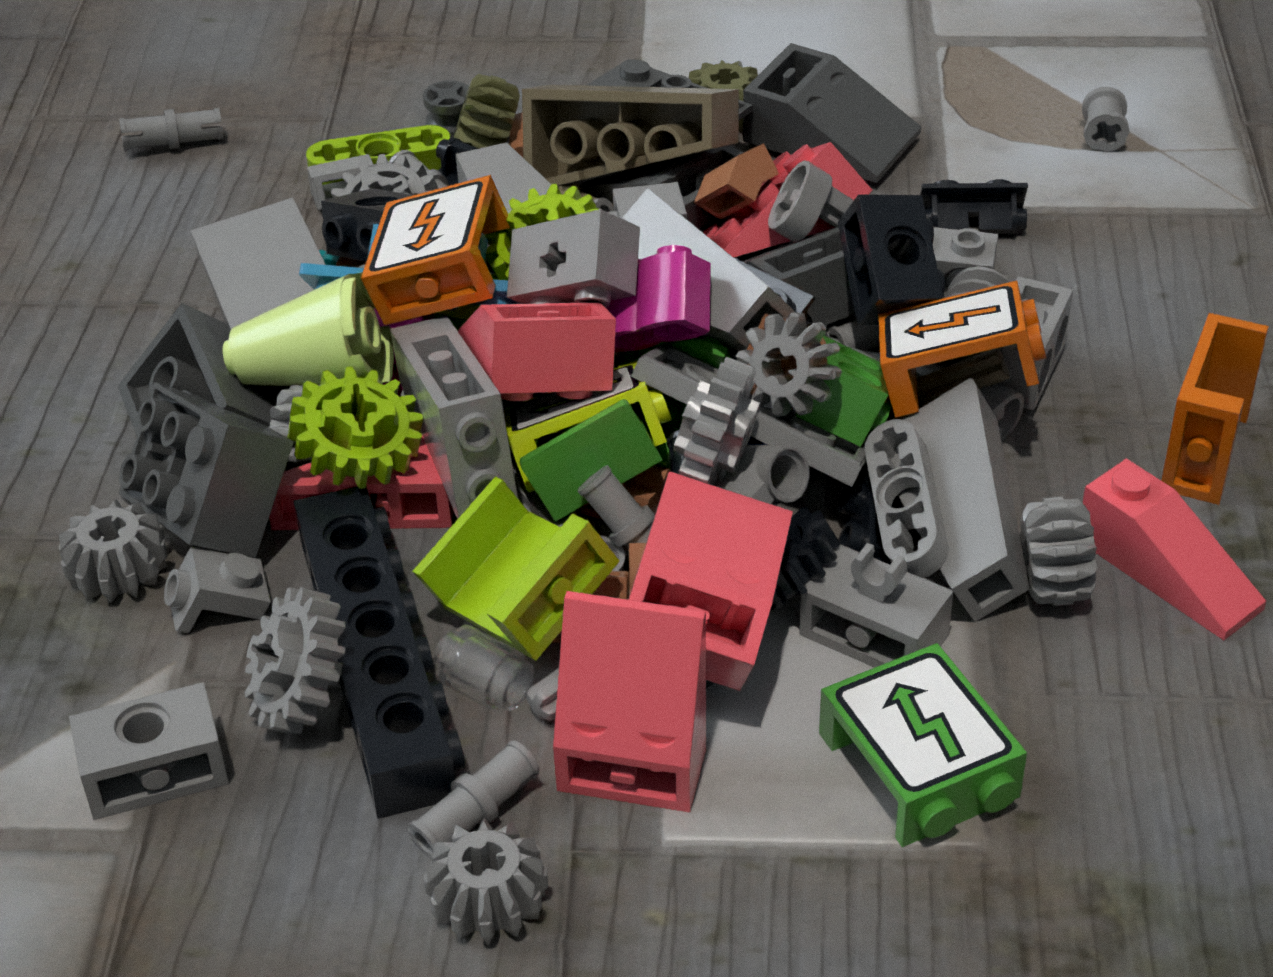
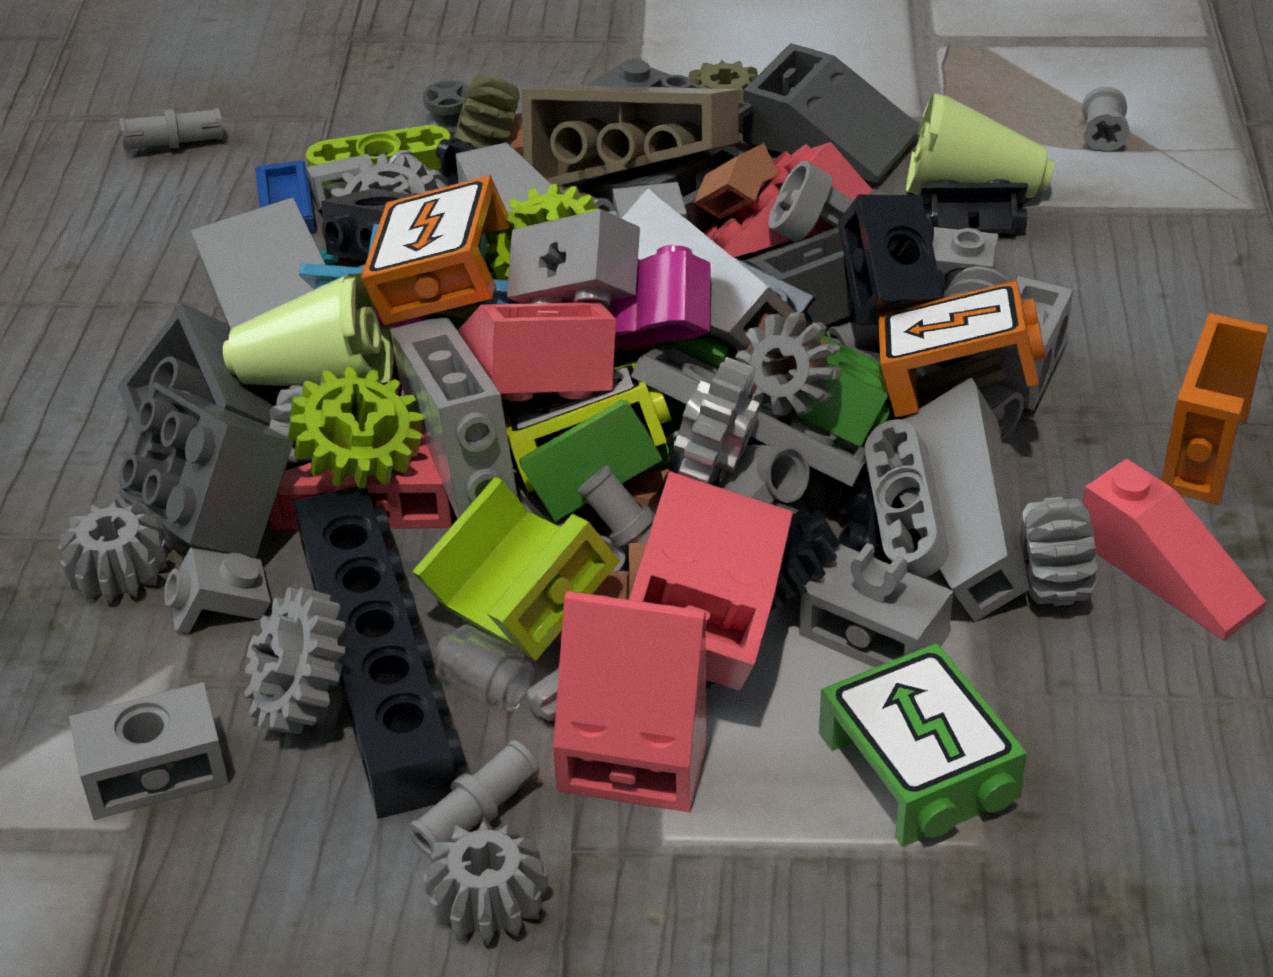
none -> blue tile [255,160,316,234]
none -> yellowish green cone [905,93,1054,198]

